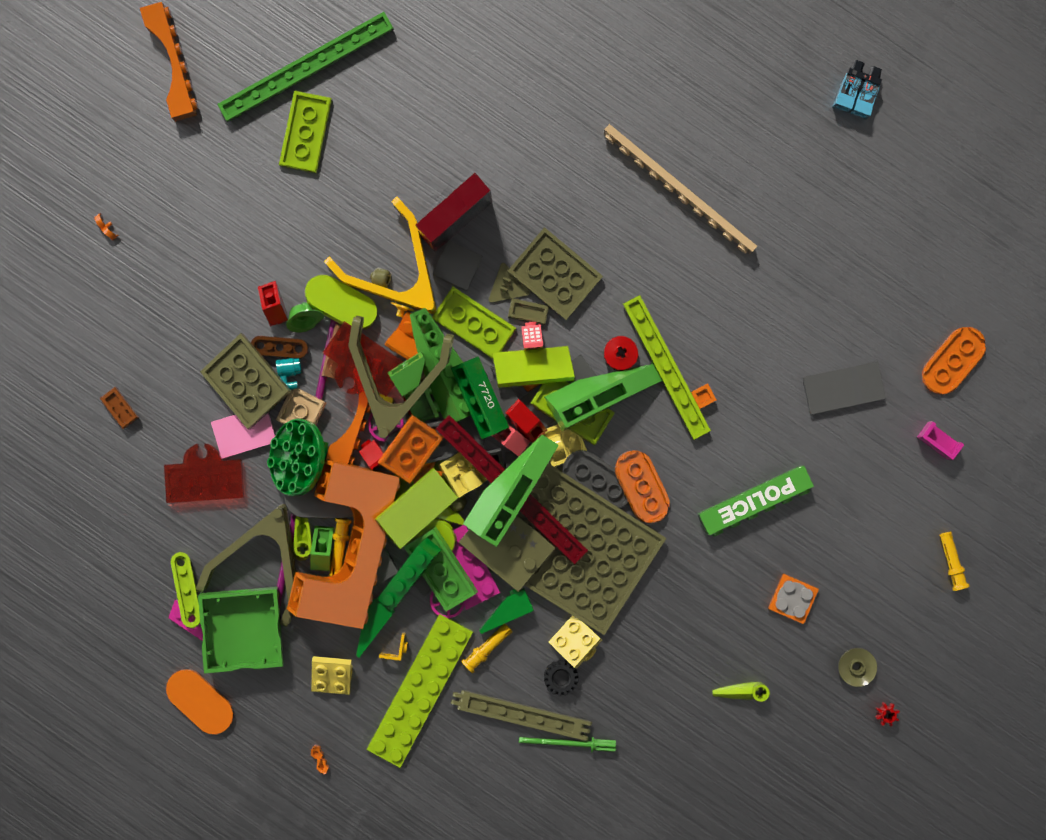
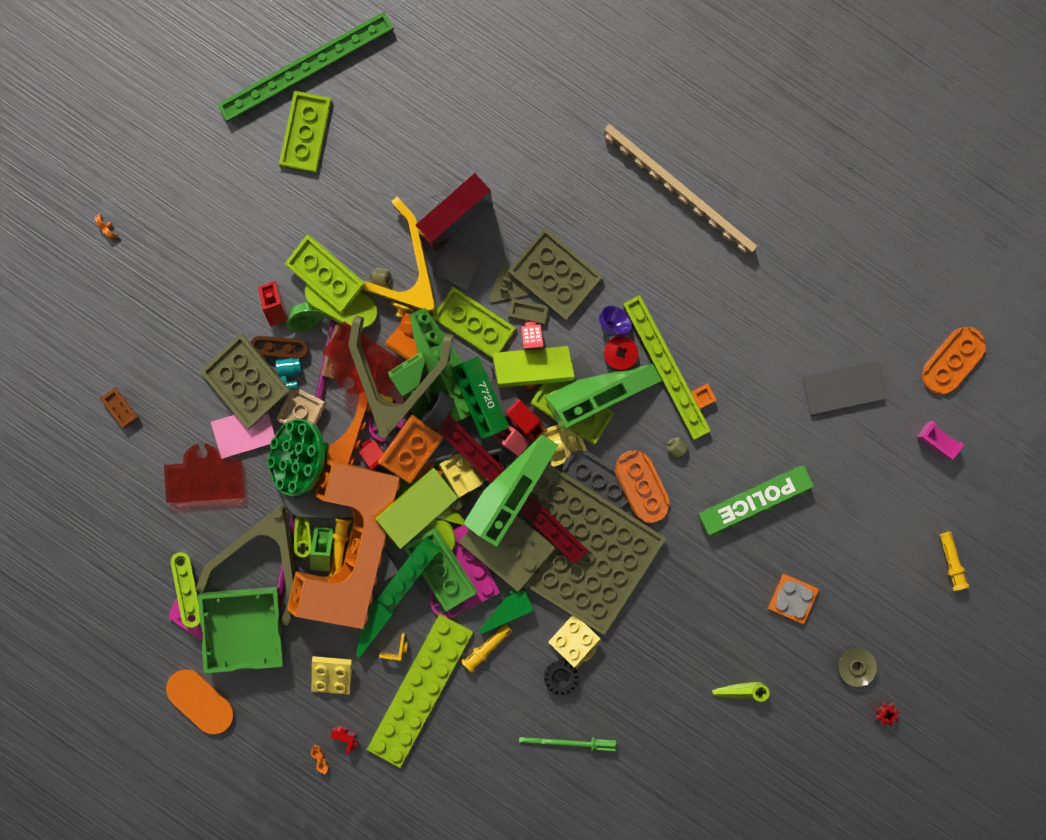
orange arch [140,2,198,122] -> none
olive hinge [451,690,592,741] -> none
hips [832,60,882,119] -> none
none -> lime tile [284,234,366,313]
none -> red bracket [330,726,358,755]
none -> black tyre [422,391,454,430]
none -> dark purple piece [599,306,632,337]
none -> olive piece [667,437,688,459]

